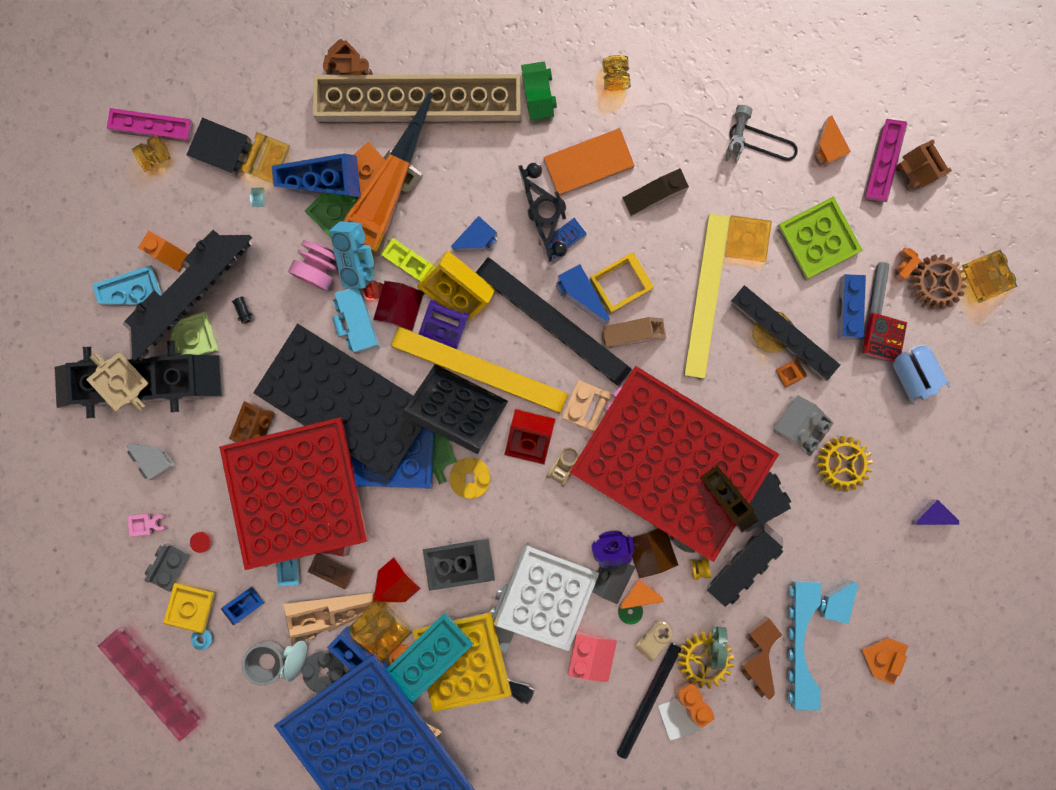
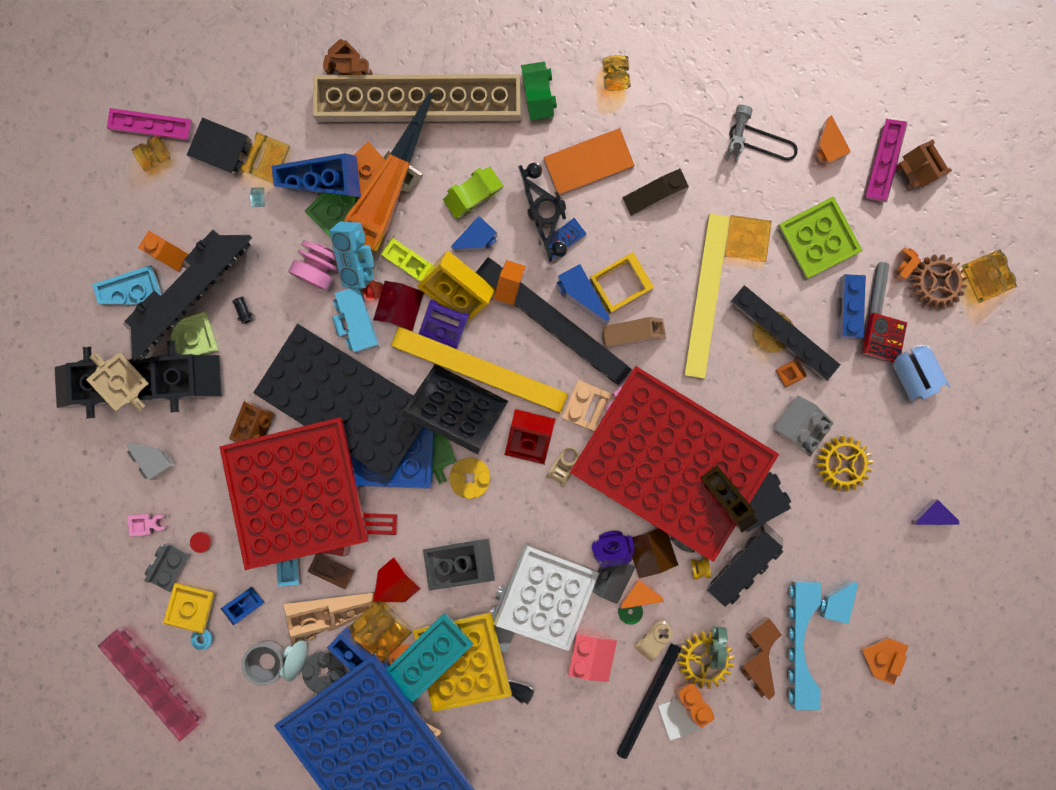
none -> red tile [363,513,398,535]
none -> lime brick [443,166,504,219]
none -> orange slope [494,260,526,306]

